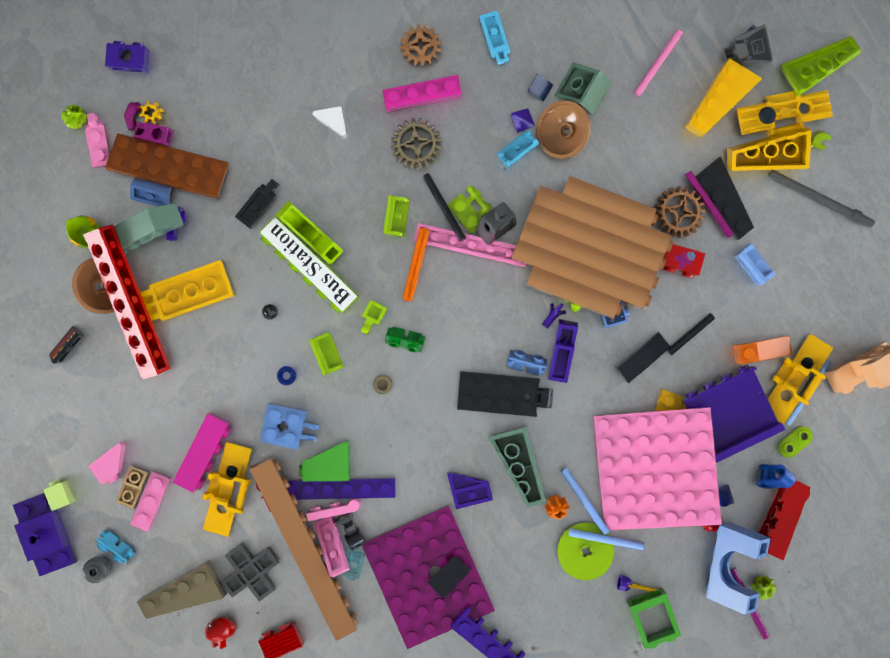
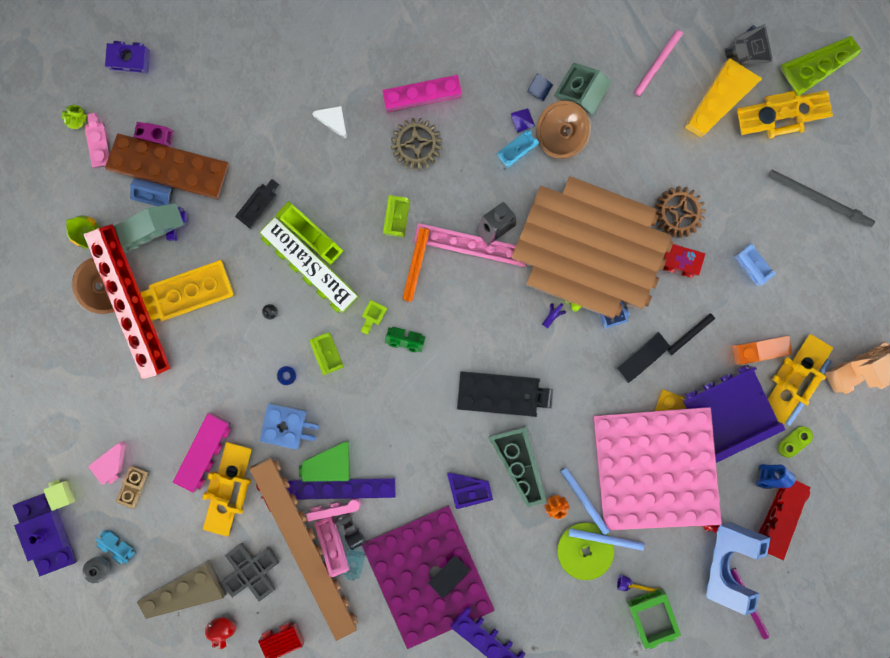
black slope [49,326,84,364] -> none
magenta arm [124,102,141,131] -> none
bright pink plate [130,471,171,532] -> none
yellow gear [139,101,164,125] -> none
dark tan tile [373,375,393,394] -> none
medium nougat gear [400,24,441,67] -> none
black bar [423,173,466,242] -> none
lime plate [448,185,492,235] -> none
medium azure hinge [479,10,510,65] -> none
medium blue hinge [506,350,547,376] -> none
dark purple slope [548,319,578,383] -> none
magenta bar [685,171,734,238] -> none
black wing [695,156,754,240] -> none
clear blue plate [719,484,735,507] -> none
yellow wedge [727,127,812,171] -> none
lime gear [751,575,776,600] -> none
lime piece [811,130,831,150] -> none

